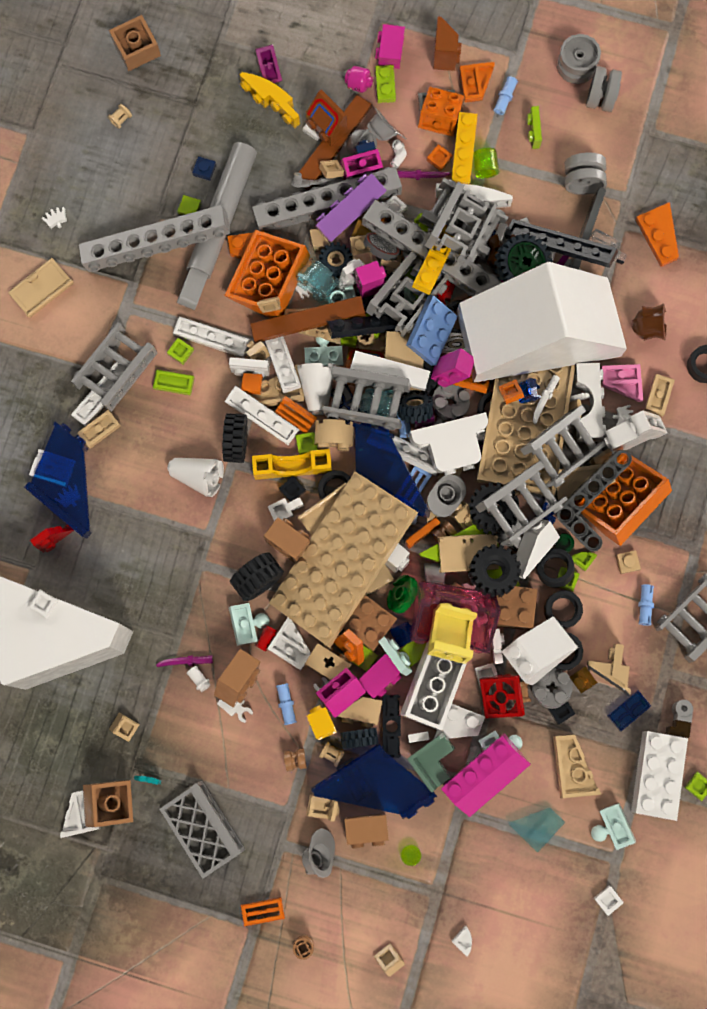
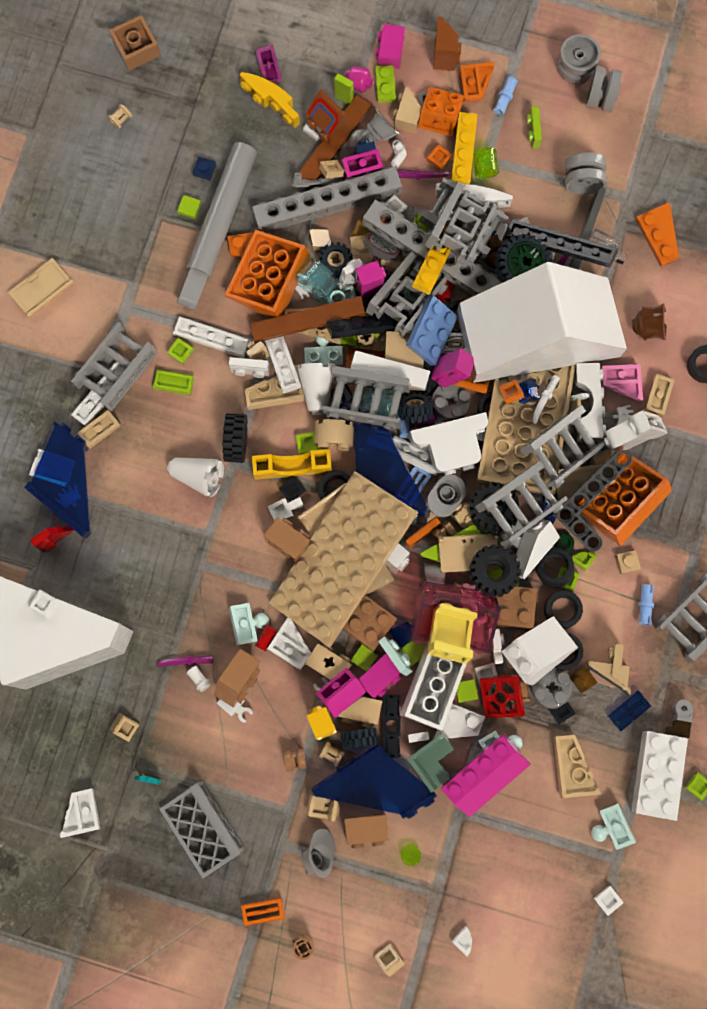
white piece [42,207,67,228] -> none
light grey brick [79,205,231,272] -> none
medium nougat brick [83,780,133,827] -> none
white tile [224,385,299,445] -> none
black tyre [230,552,284,602] -> none
orange tile [241,373,263,395] -> none
tan slope [257,296,281,313] -> none
orange tile [275,396,317,433] -> none
light blue pin [276,683,297,725] -> none
medium lavender brick [315,173,387,243] -> none
orange wing [334,629,364,666] -> none
green tile [387,575,418,614] -> none
clear light blue wing [508,808,565,852] -> none
none -> lime tile [334,74,354,105]
none -> tan slope [393,87,422,134]
none -> lime tile [456,679,478,703]

